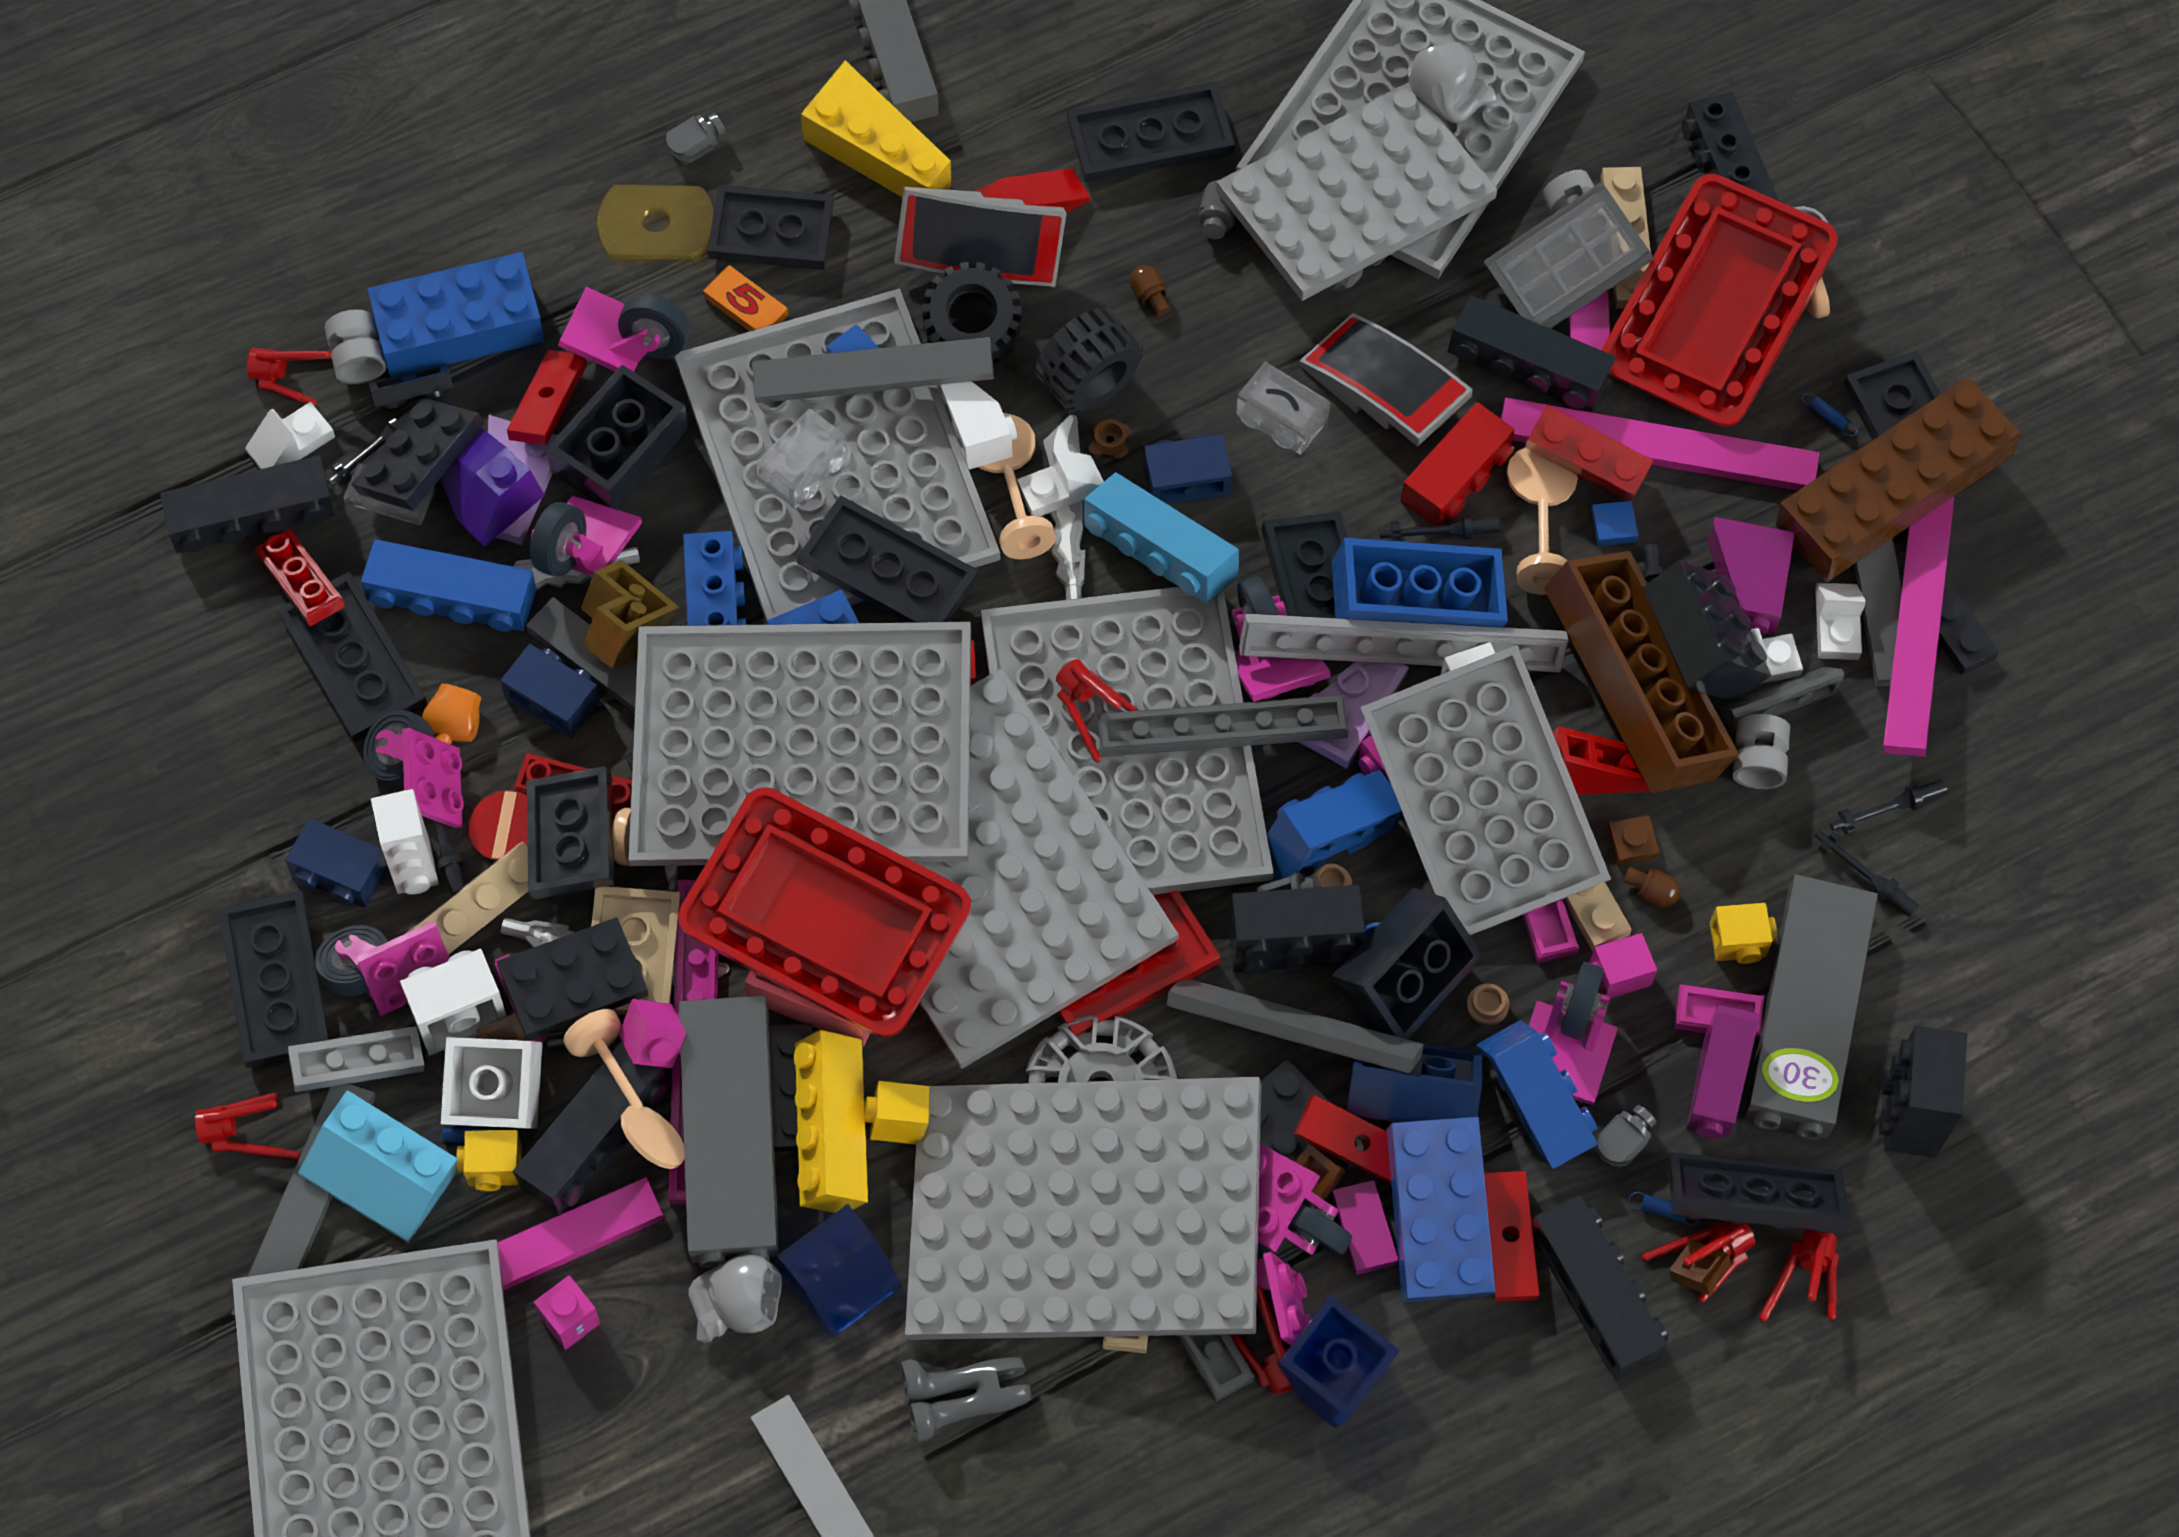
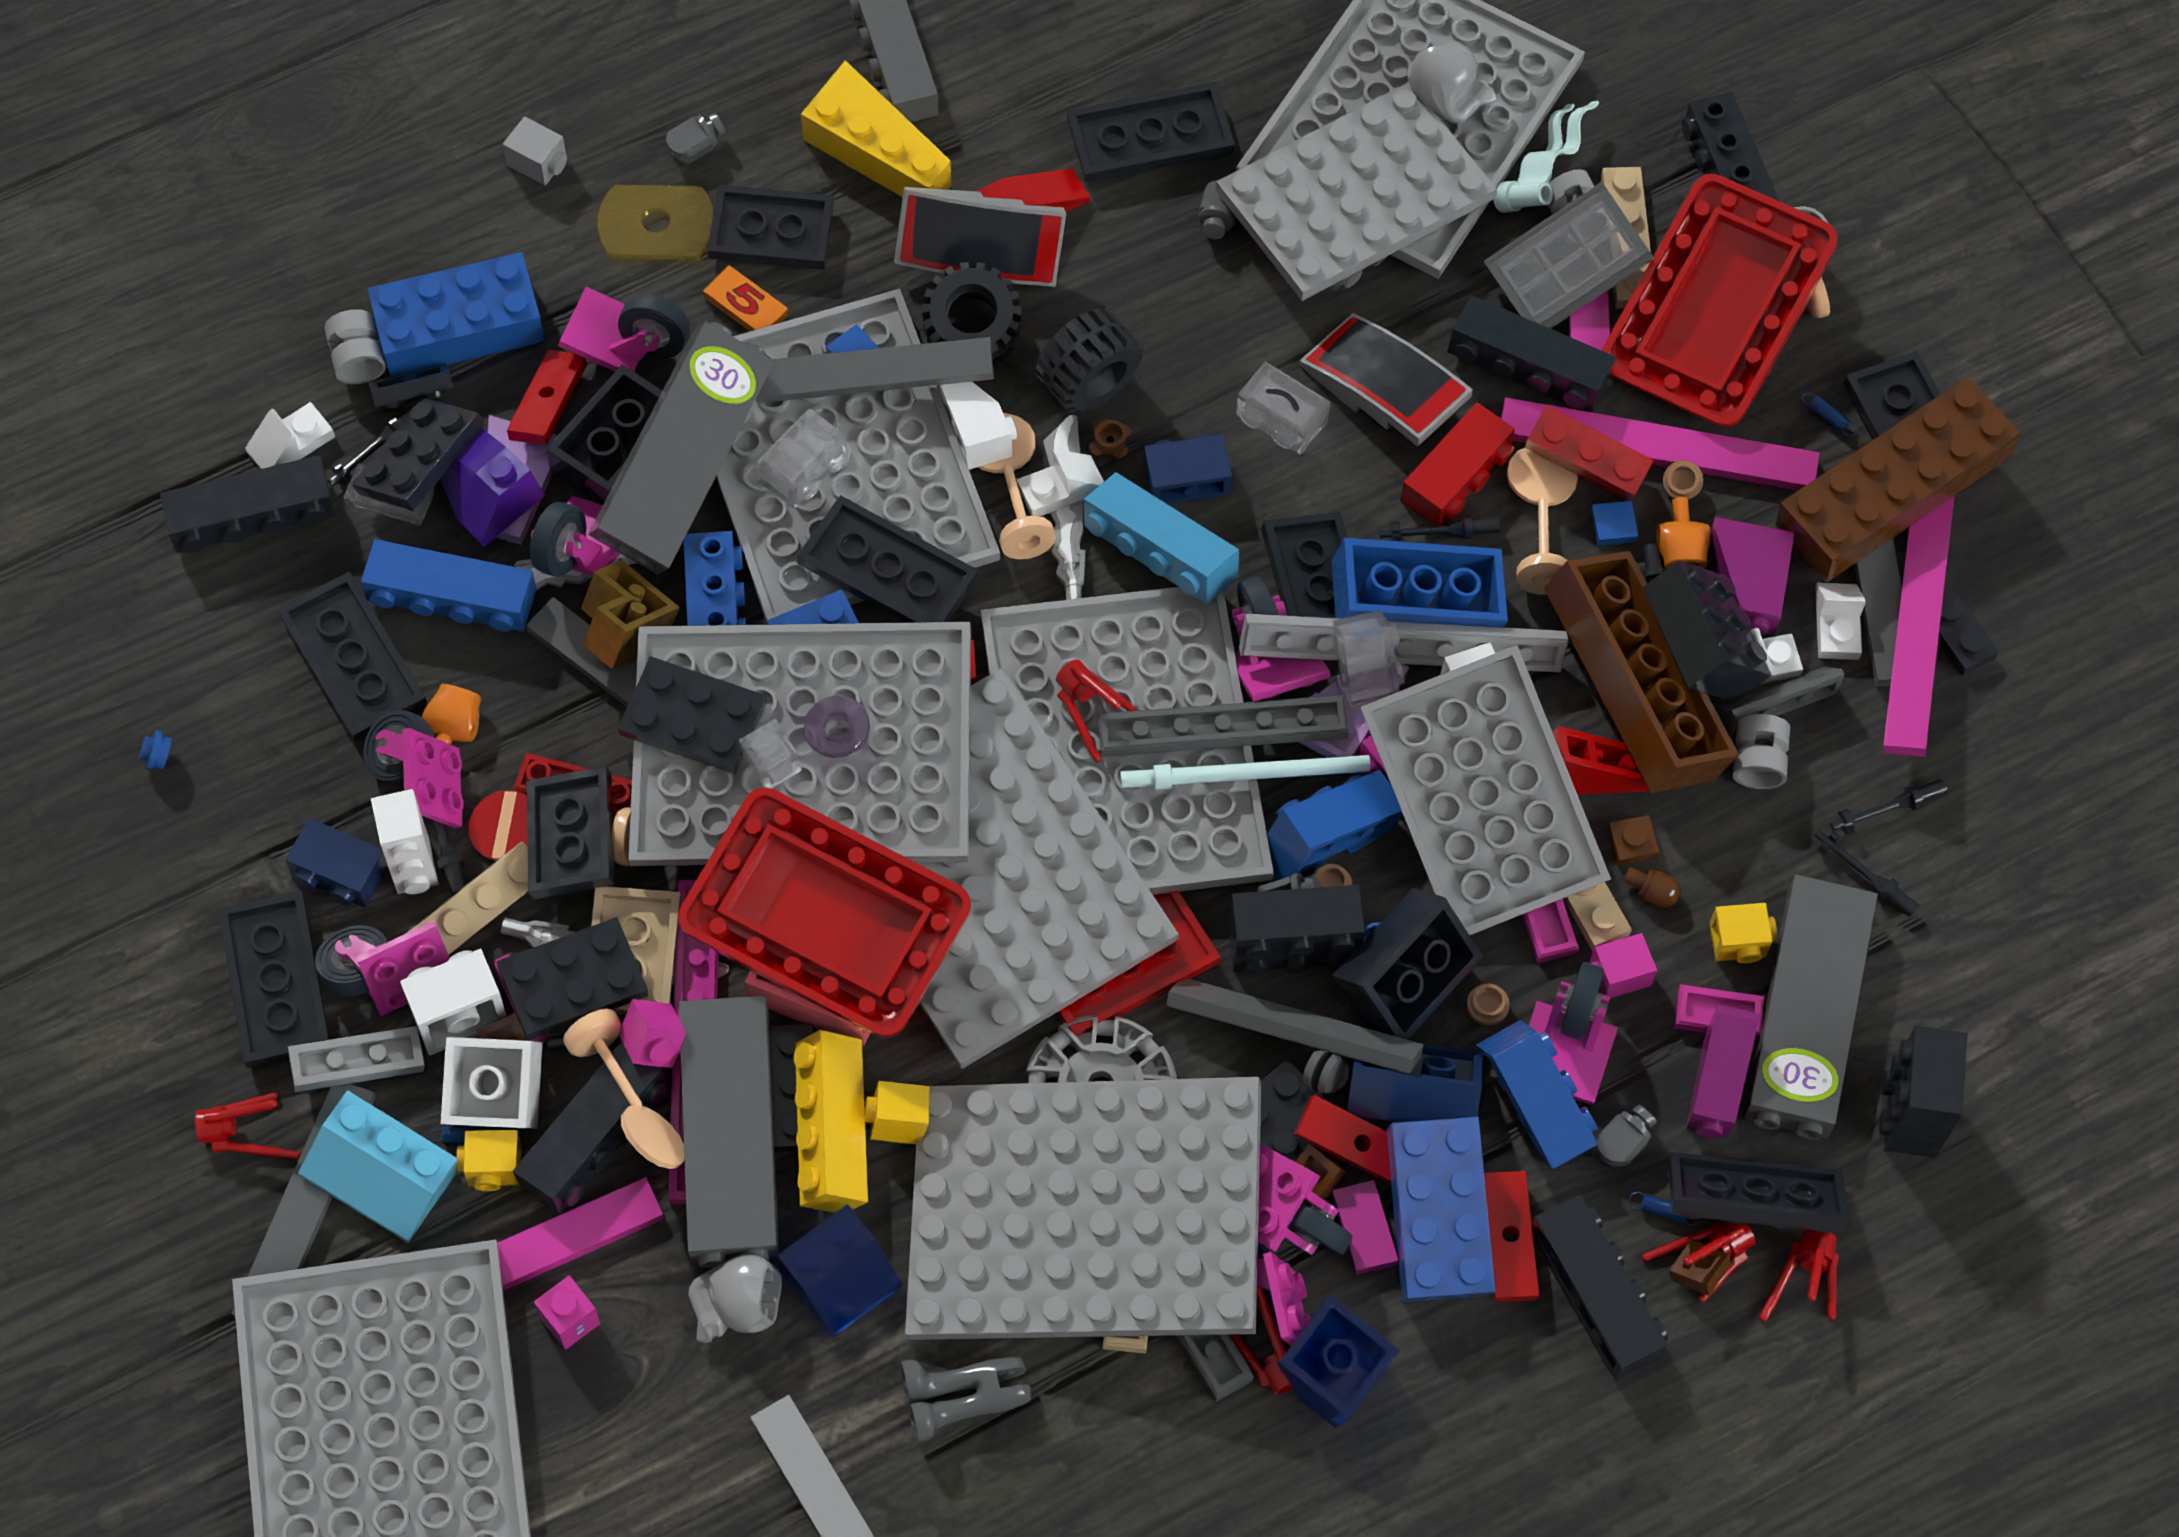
red plant [247,347,332,407] -> none
red tile [254,529,346,627] -> none
dark blue brick [500,643,600,739] -> none
reddish brown cylinder [1129,265,1171,317] -> none
none -> blue plate [139,730,171,771]
none -> light grey brick [503,116,567,186]
none -> dark grey brick [588,321,775,575]
none -> black plate [618,656,768,775]
none -> clear brick [739,719,802,788]
none -> clear purple piece [803,695,870,758]
none -> light aqua bar [1120,755,1370,790]
none -> dark grey arm [1302,1050,1351,1093]
none -> clear brick [1333,610,1404,711]
none -> light aqua flag [1494,101,1599,213]
none -> orange piece [1656,497,1711,569]
none -> medium nougat plate [1663,460,1703,500]

